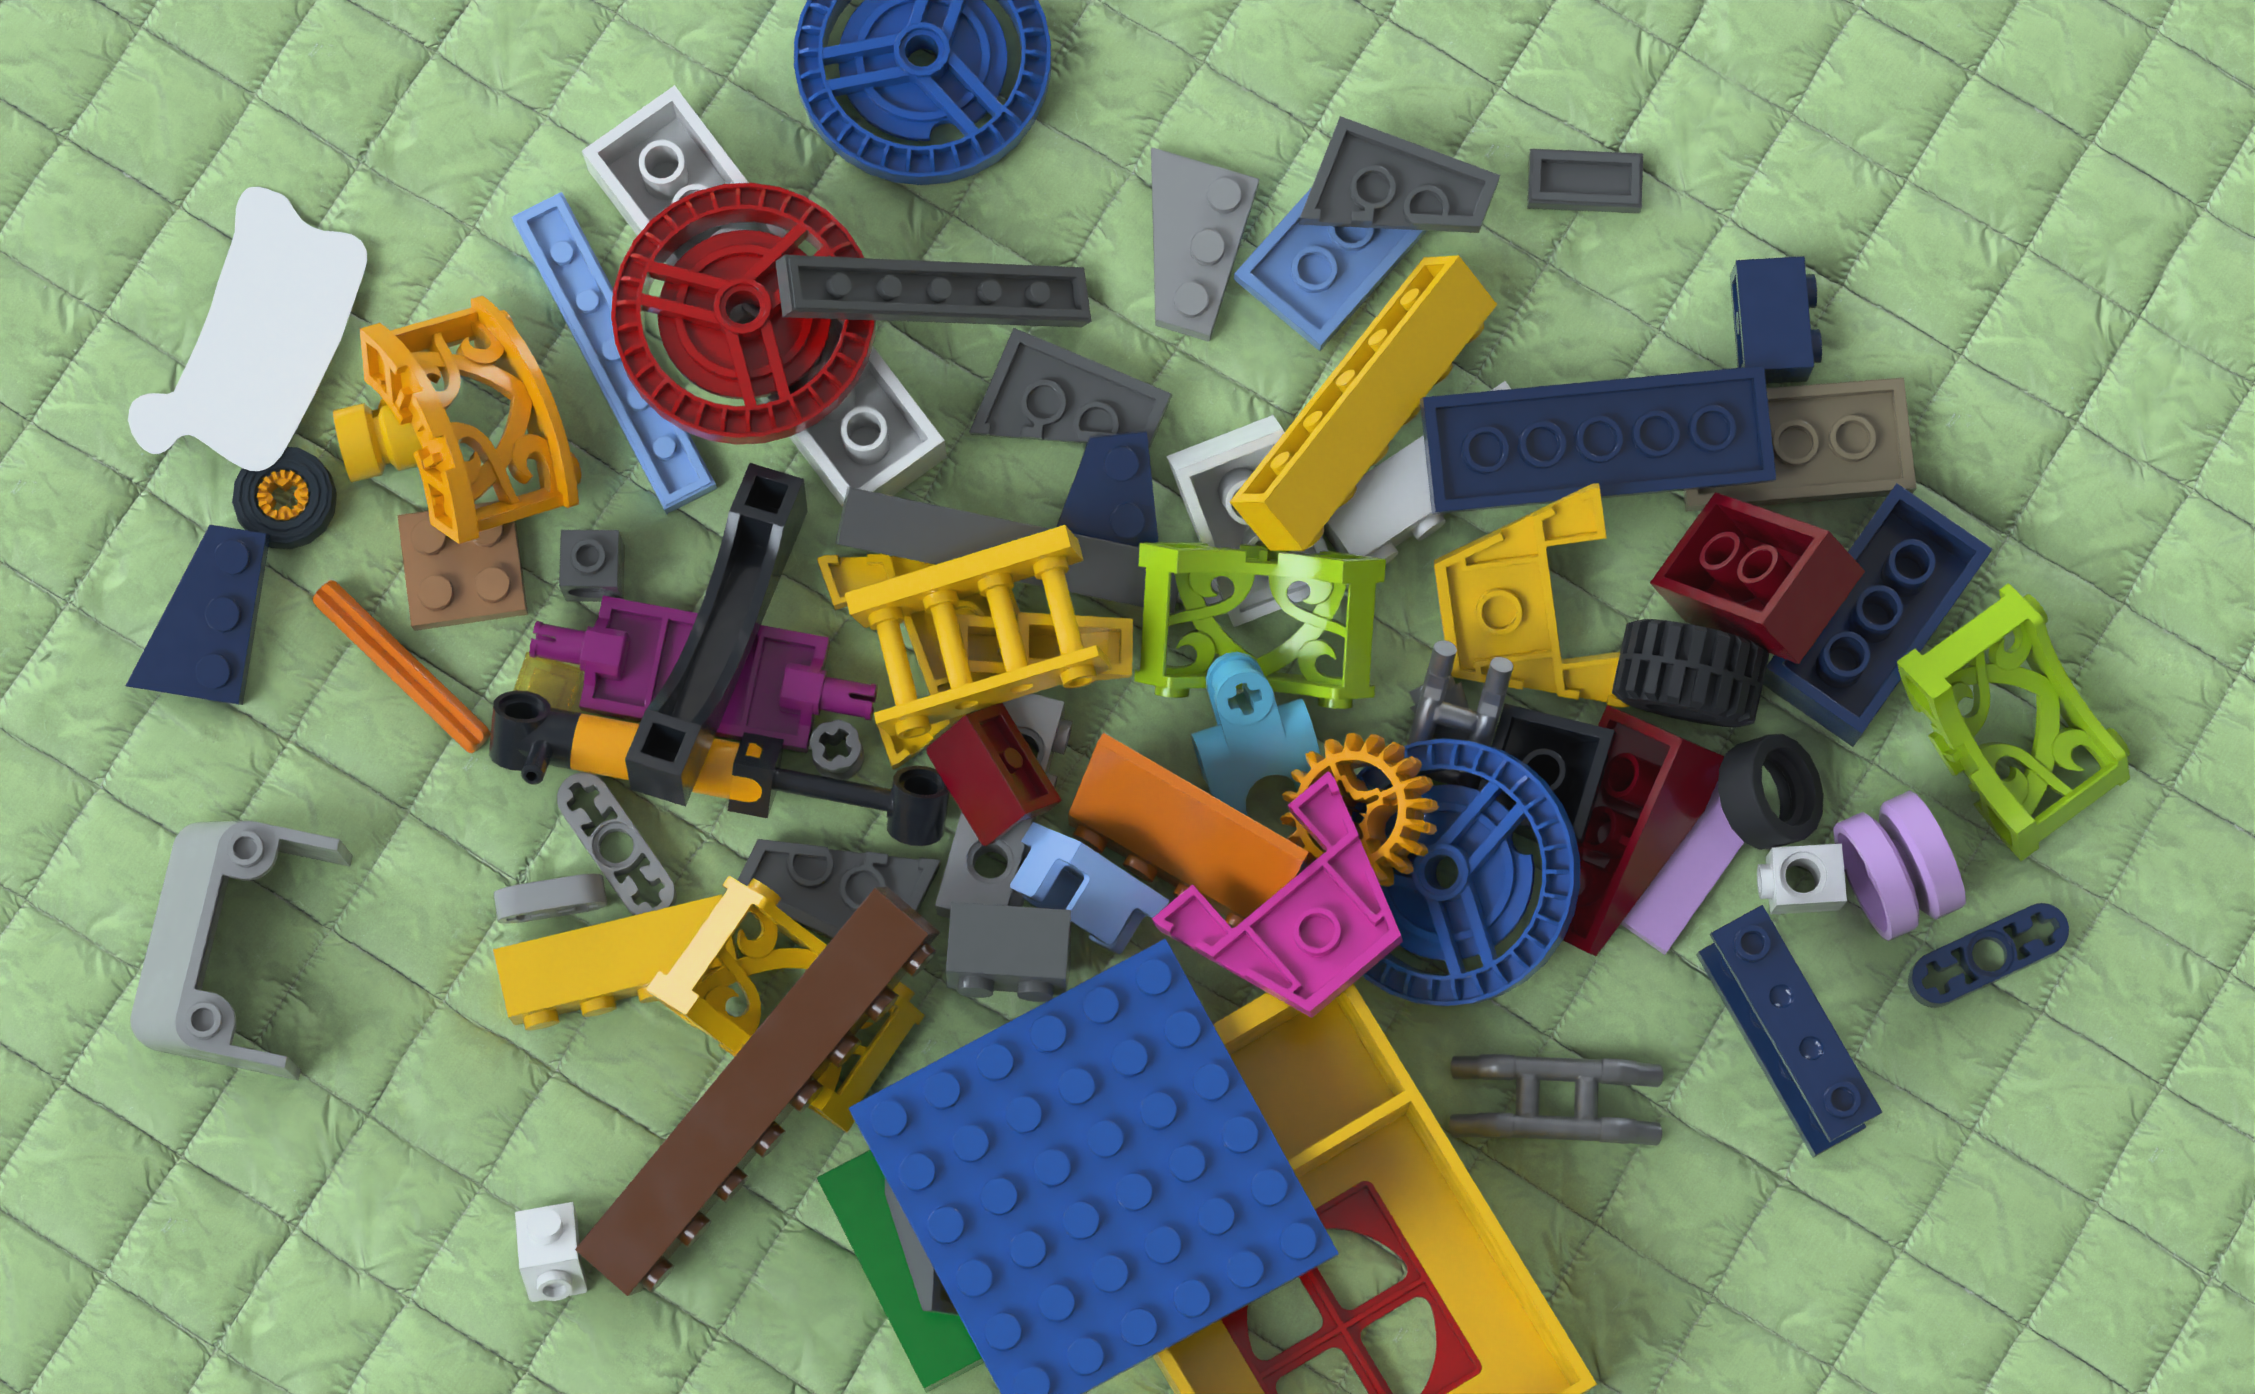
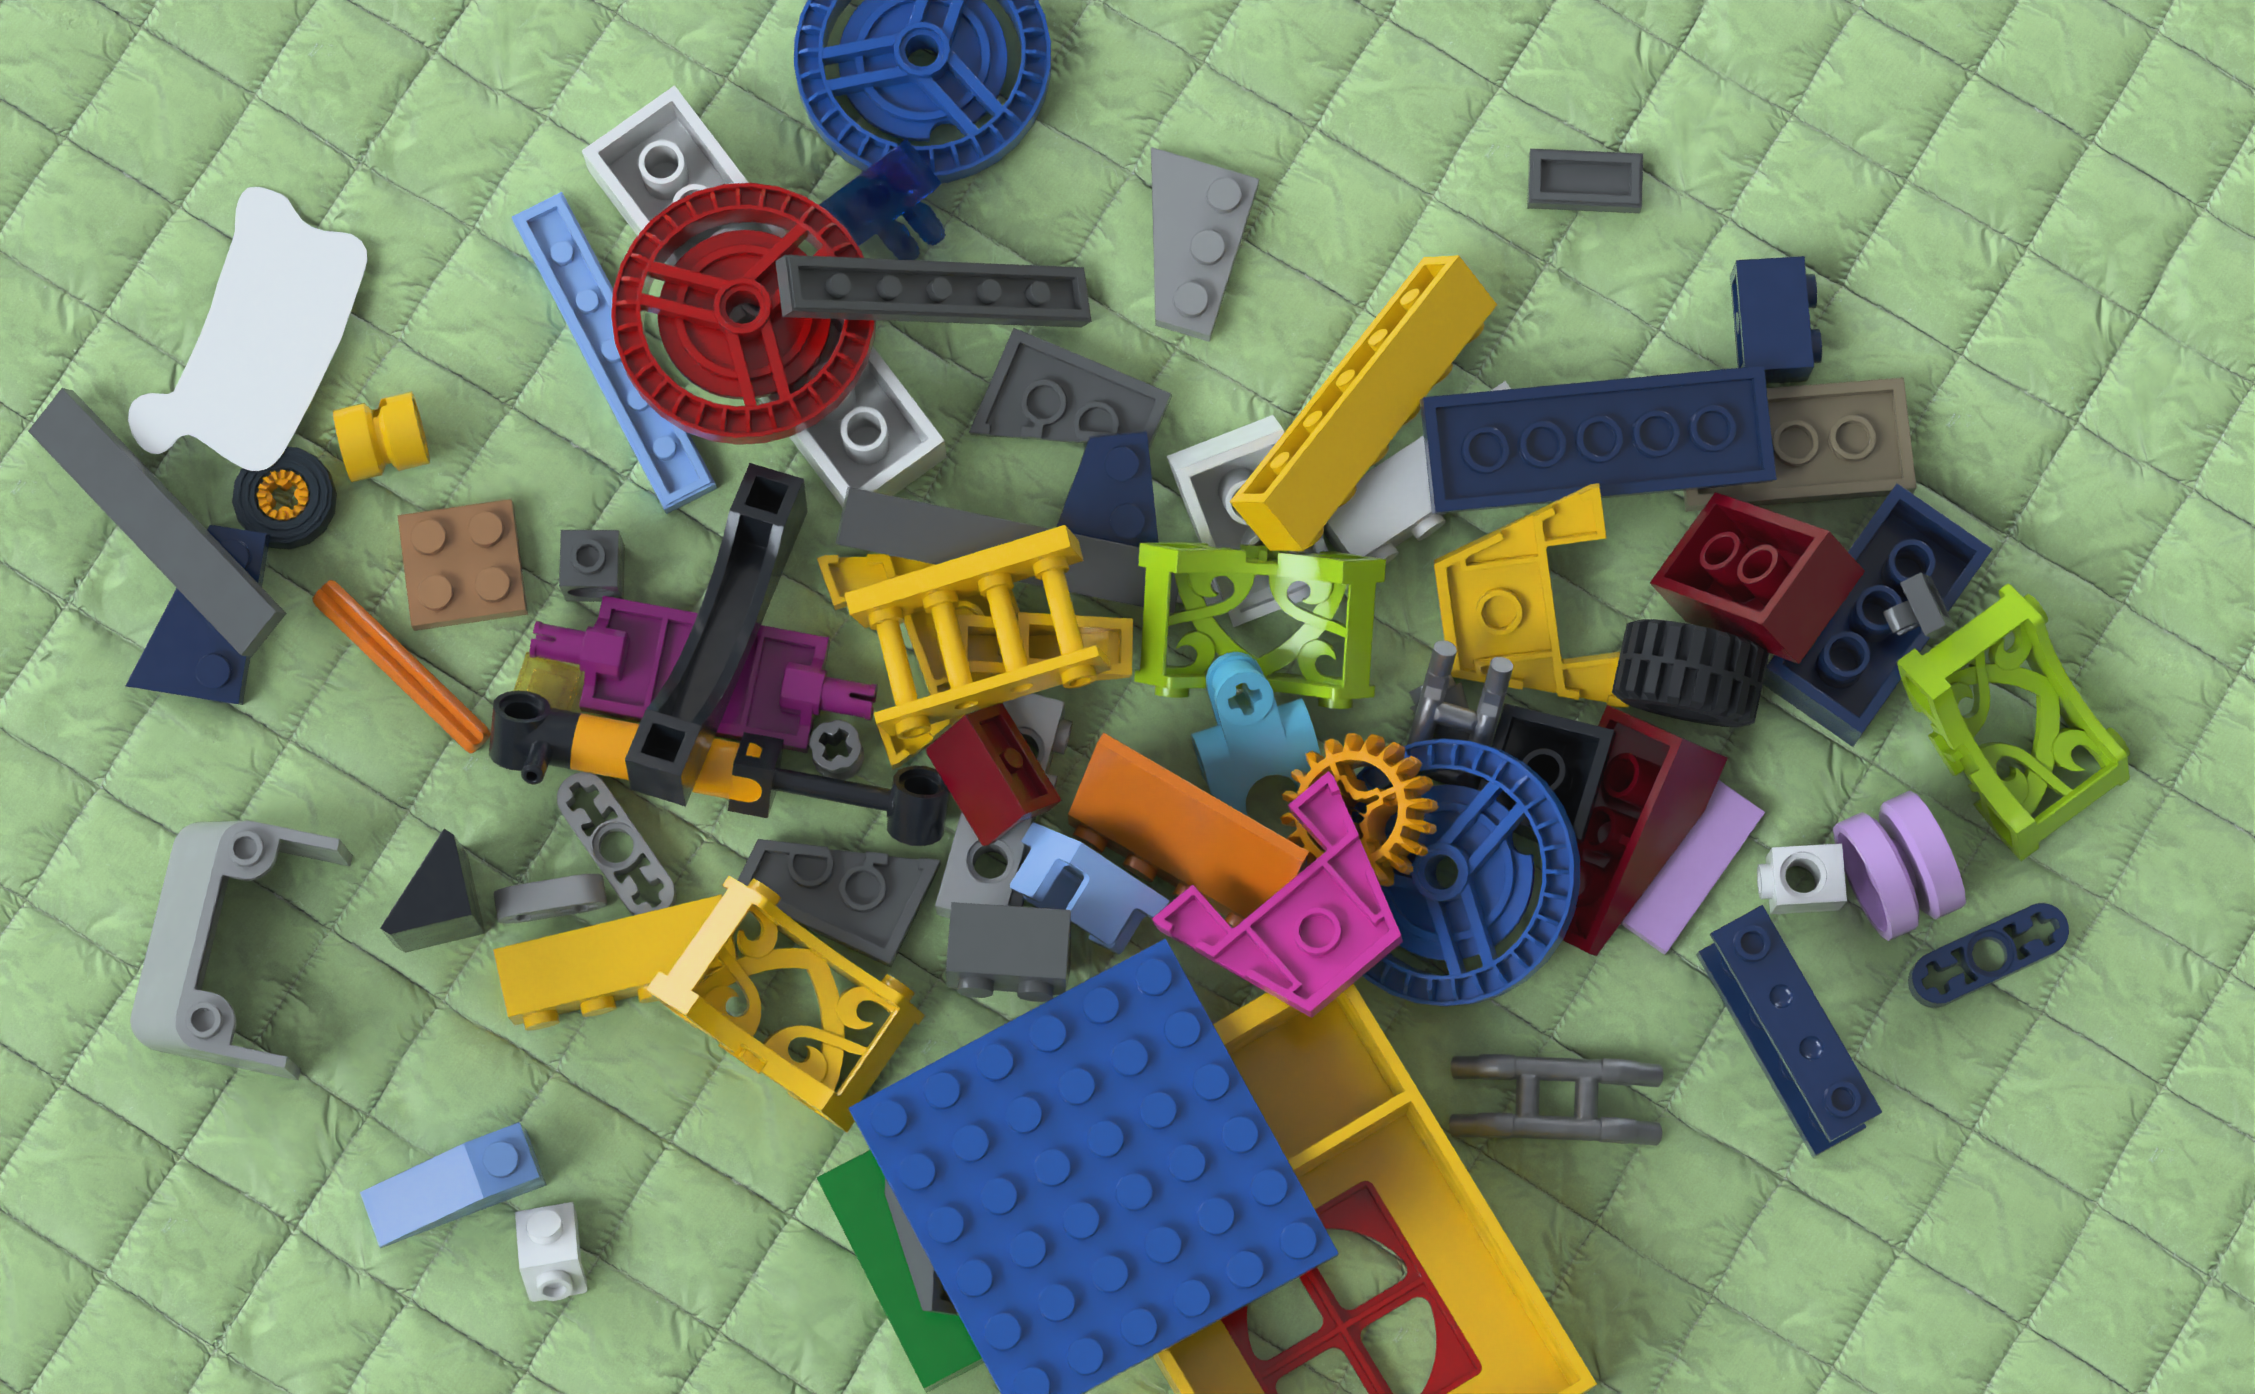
light orange fence [360,296,582,544] -> none
reddish brown brick [575,886,940,1296] -> none
medium blue plate [1234,187,1427,351] -> none
dark grey wing [1299,116,1500,233] -> none
black tyre [1718,734,1824,850] -> none
none -> dark grey tile [28,388,287,657]
none -> slope [360,1122,547,1248]
none -> black slope [380,829,485,953]
none -> clear blue hinge [819,138,946,260]
none -> dark grey tile [1883,573,1956,639]

